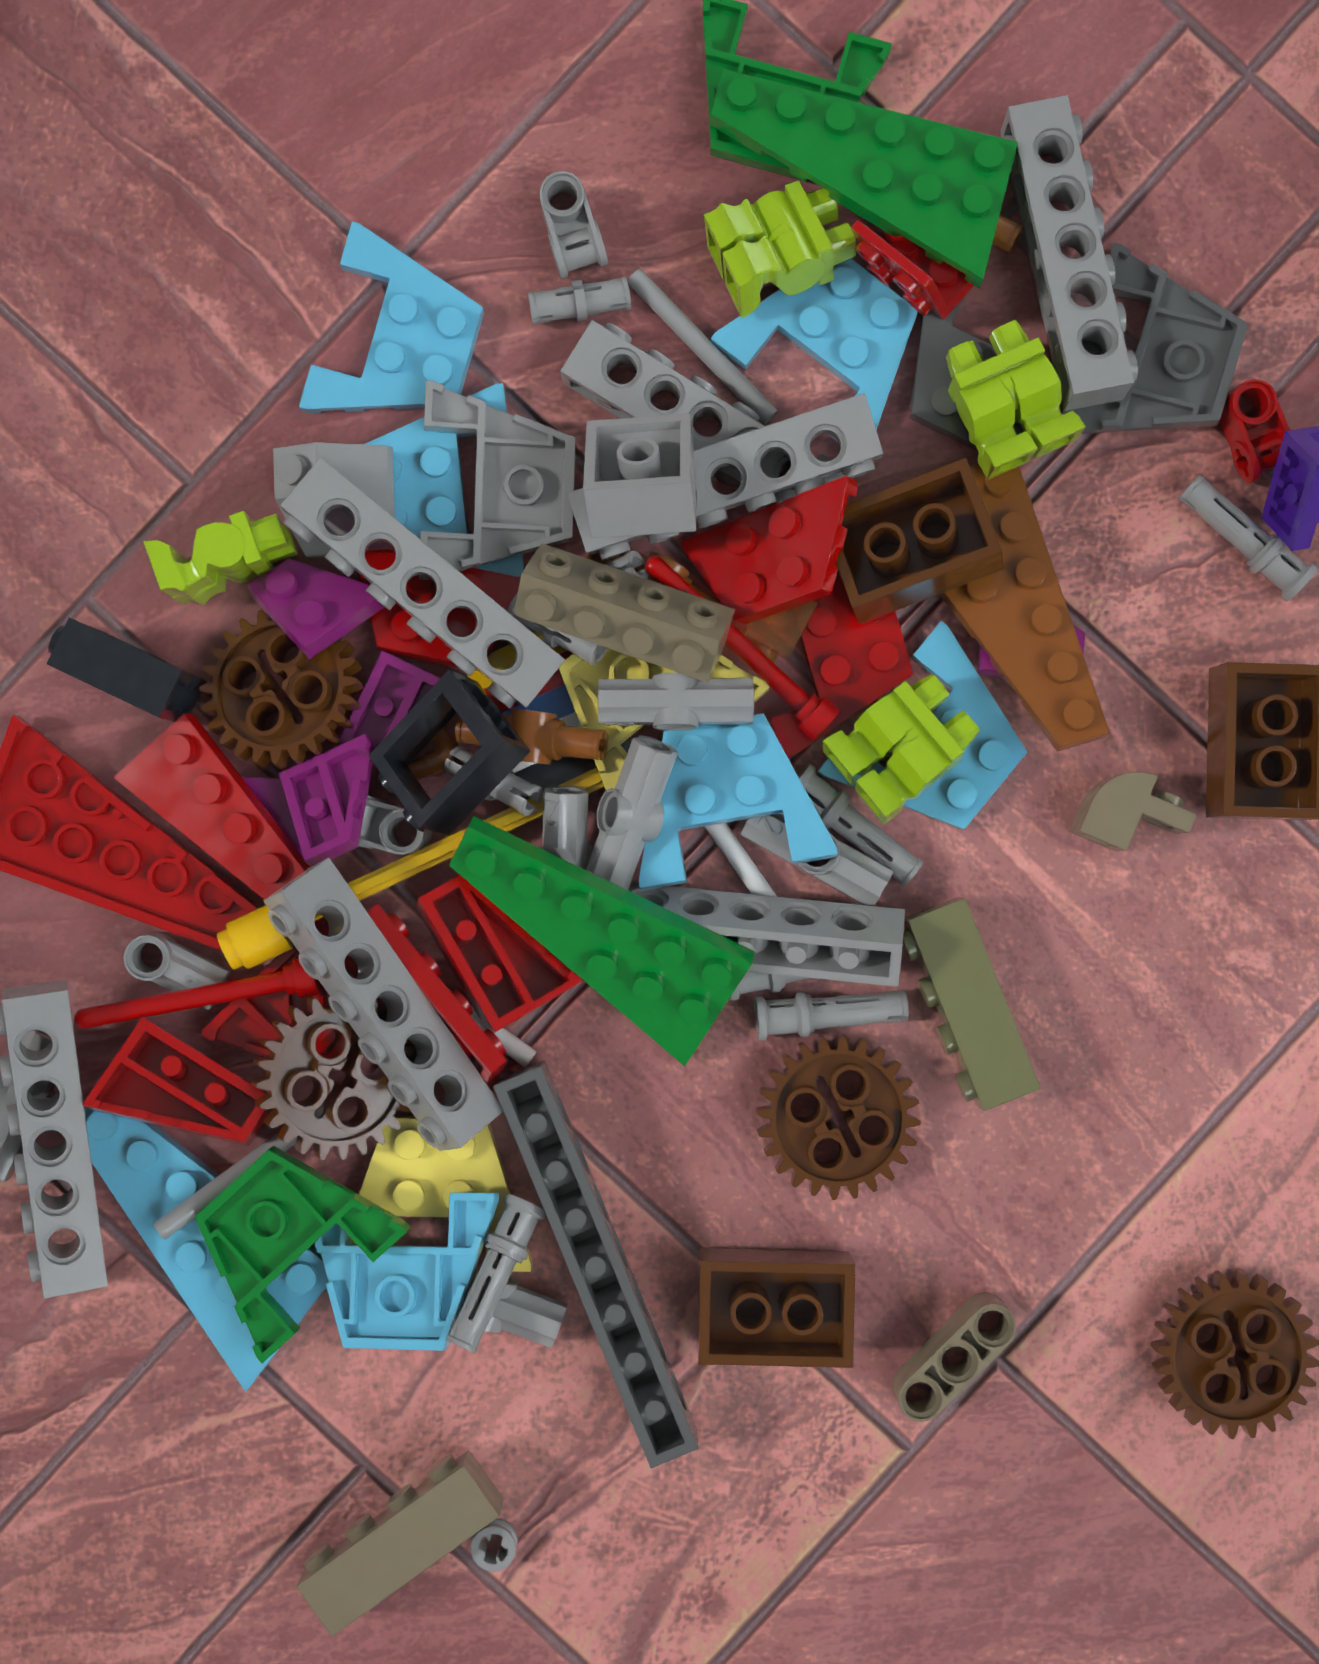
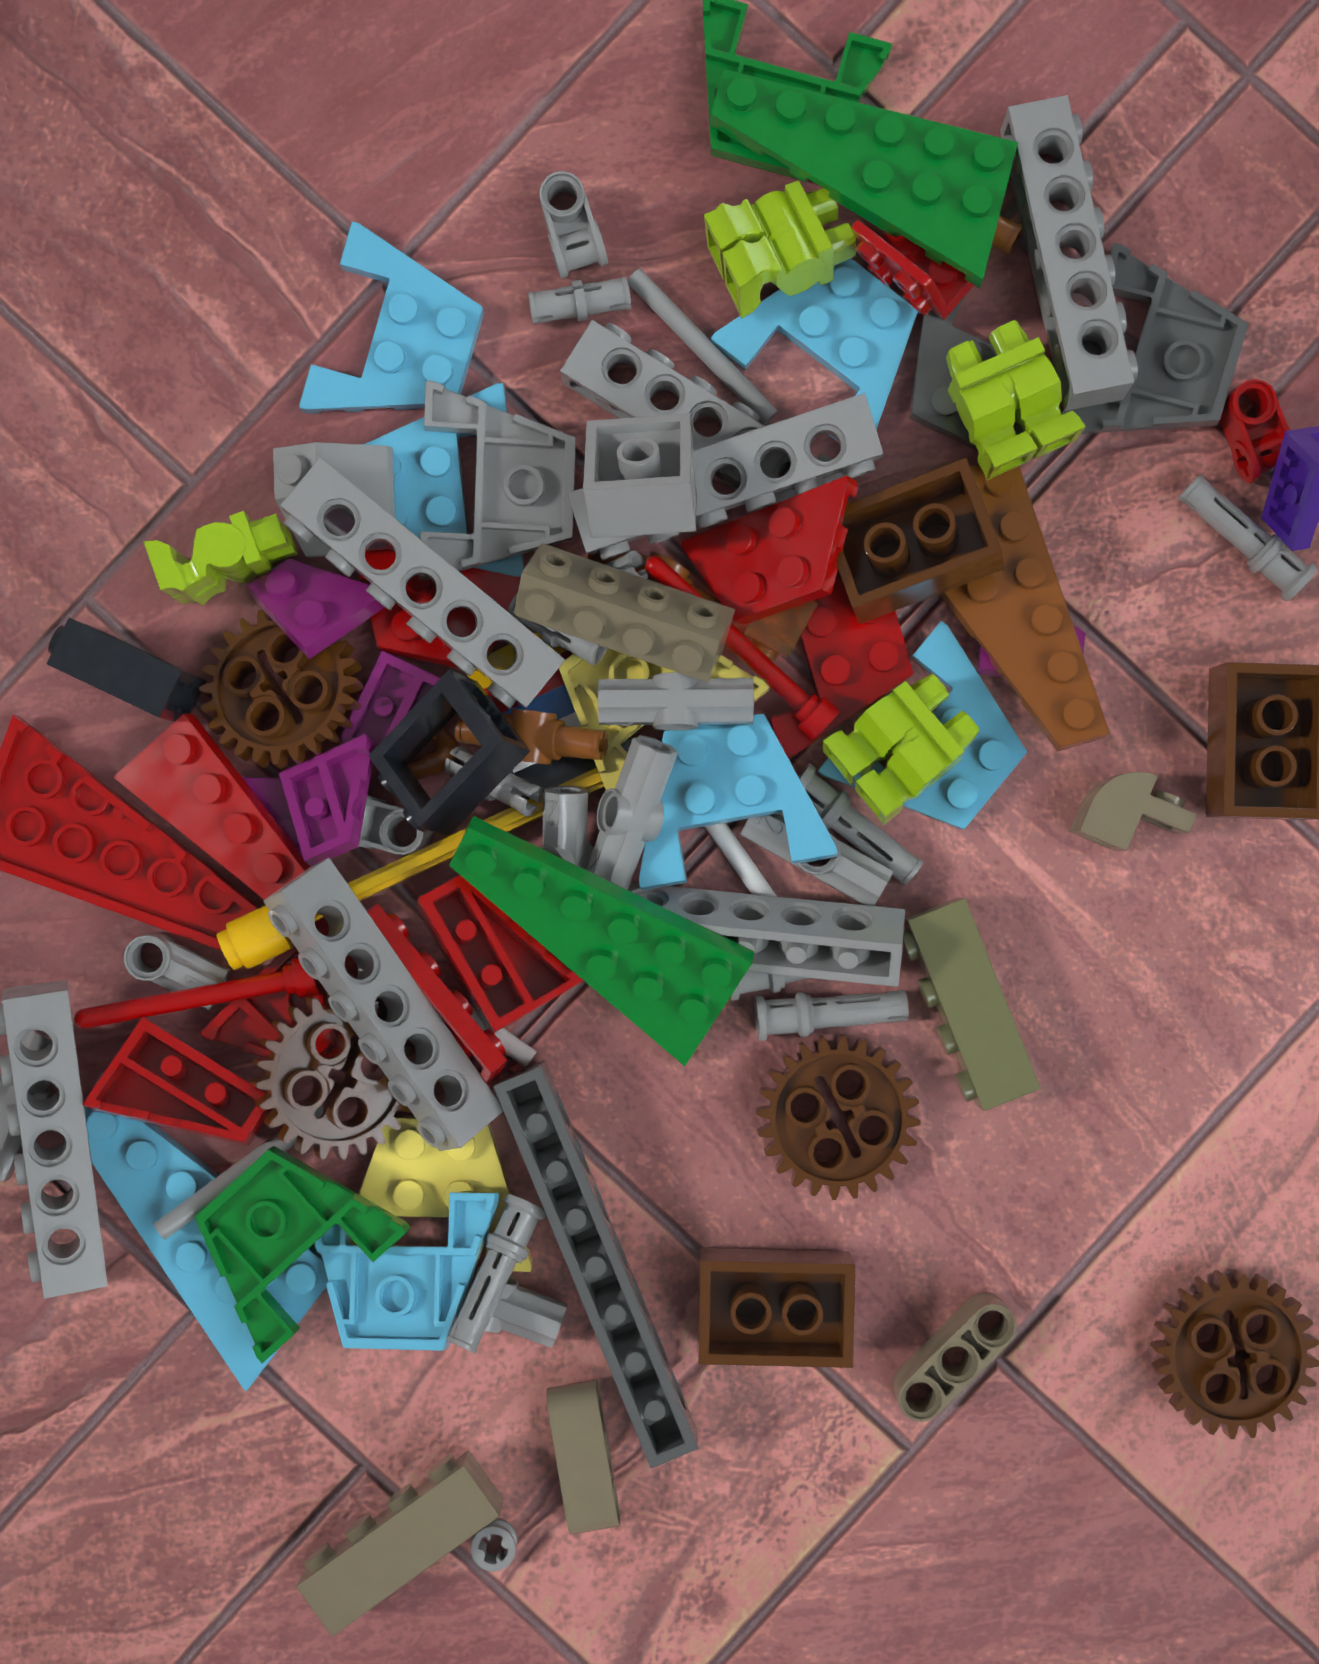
none -> dark tan beam [546,1380,621,1535]

